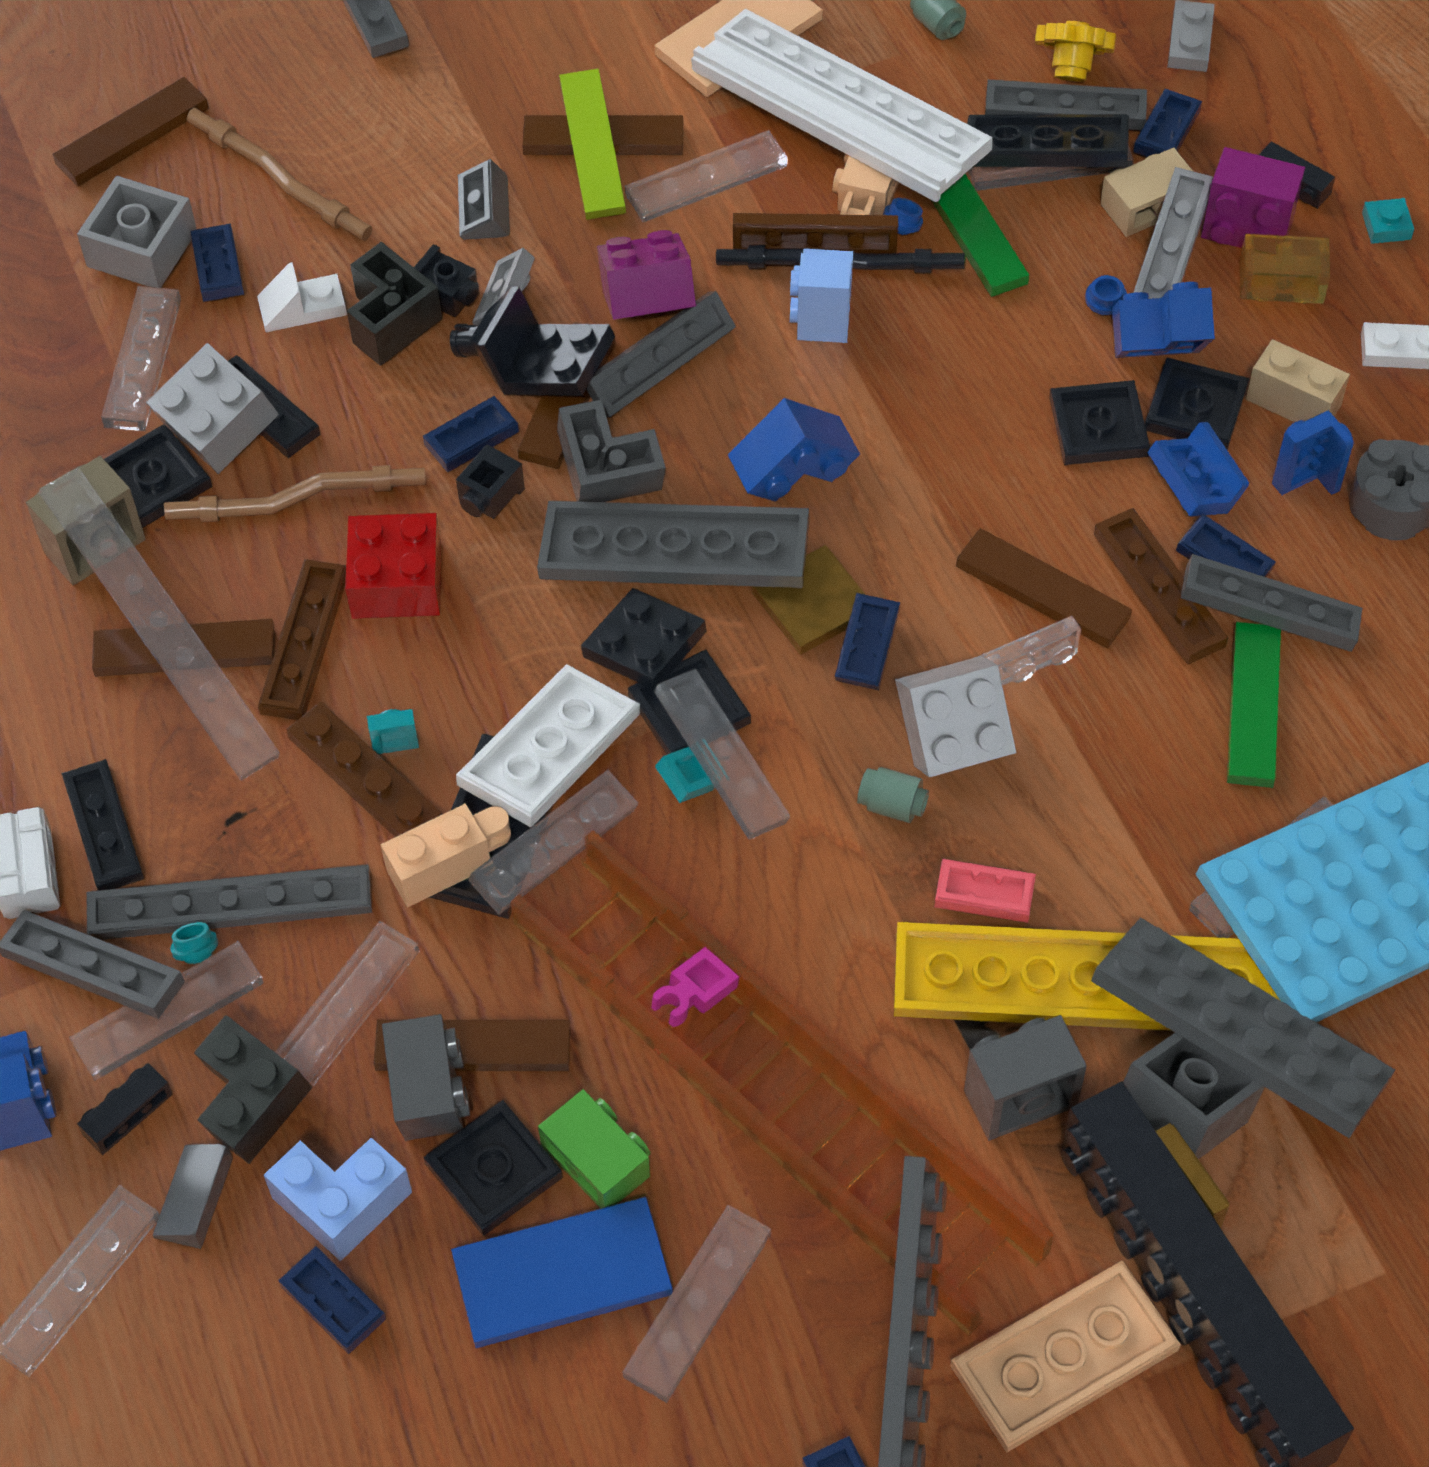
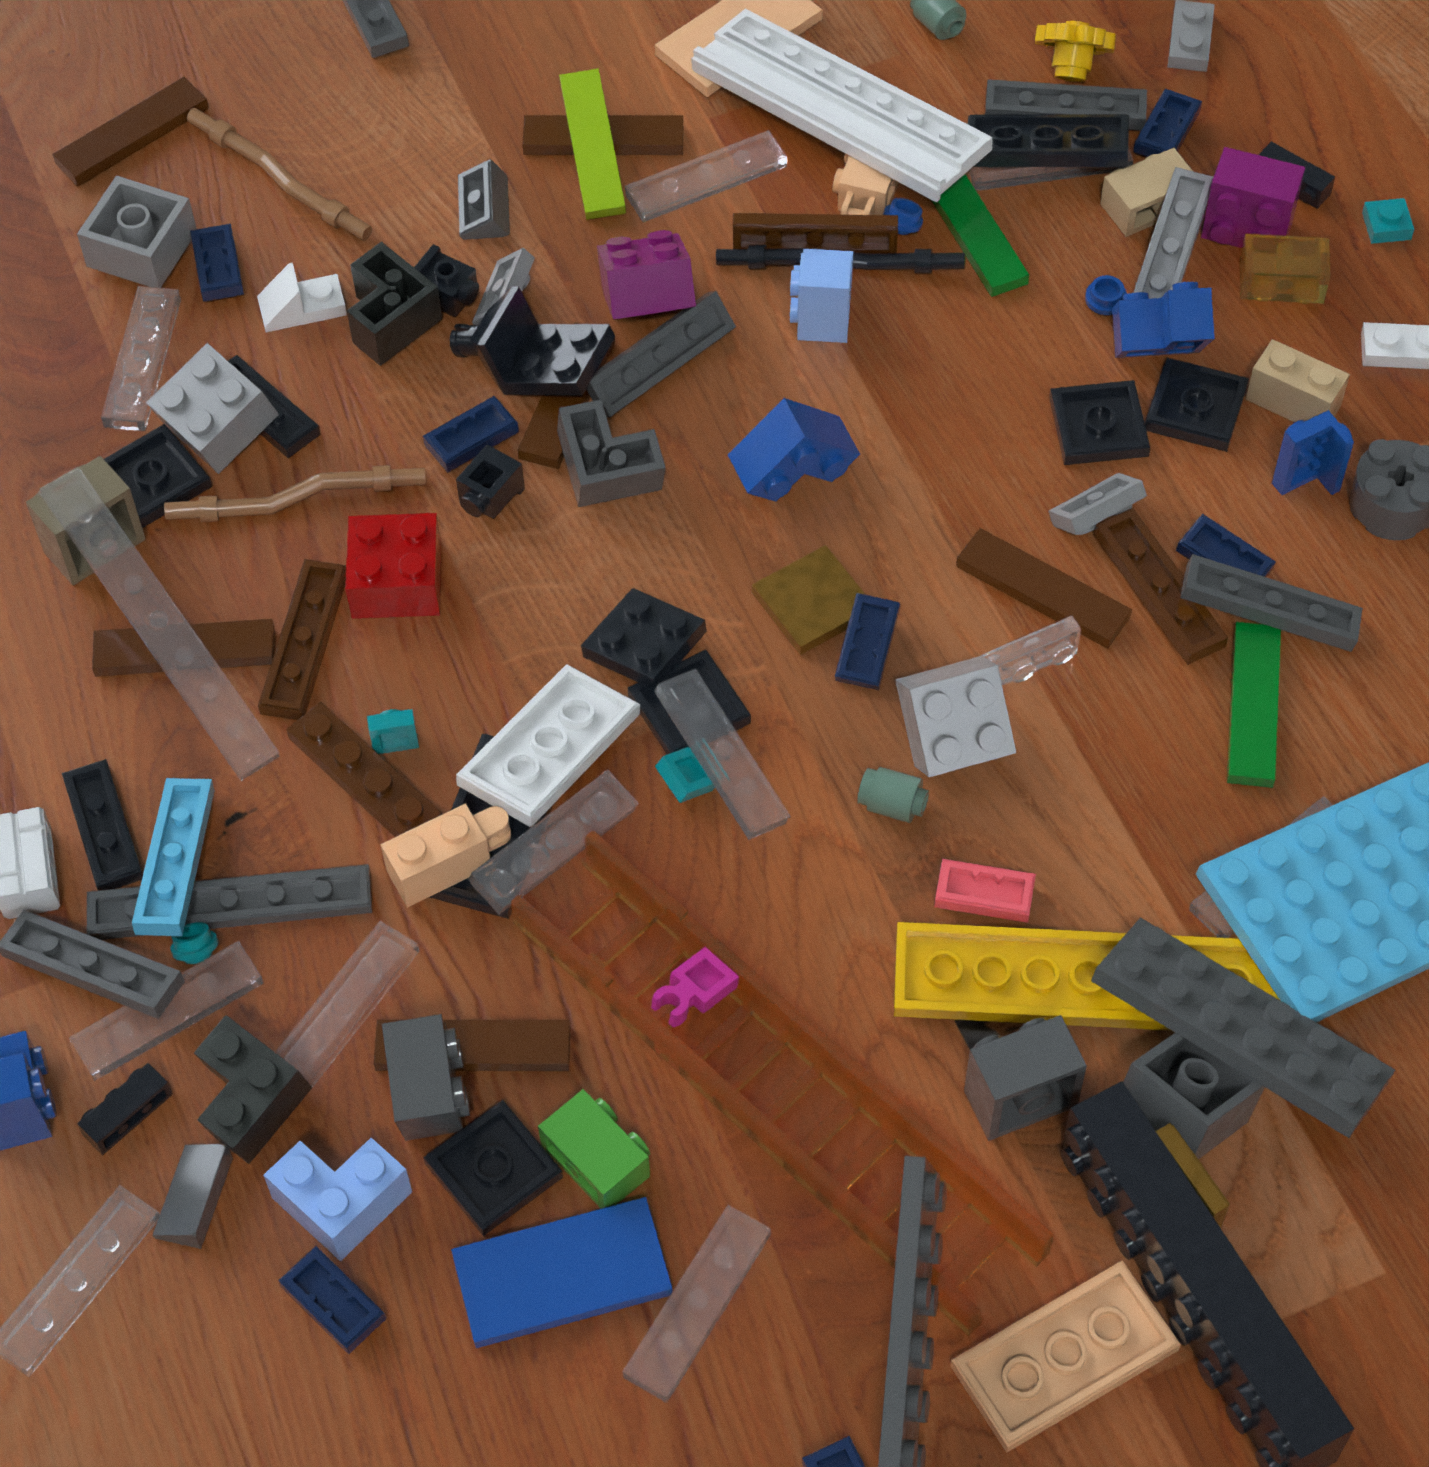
dark grey plate [537,501,810,588] -> none
blue bracket [1147,422,1249,517] -> none
none -> medium azure plate [132,778,215,936]
none -> light grey plate [1048,473,1147,535]

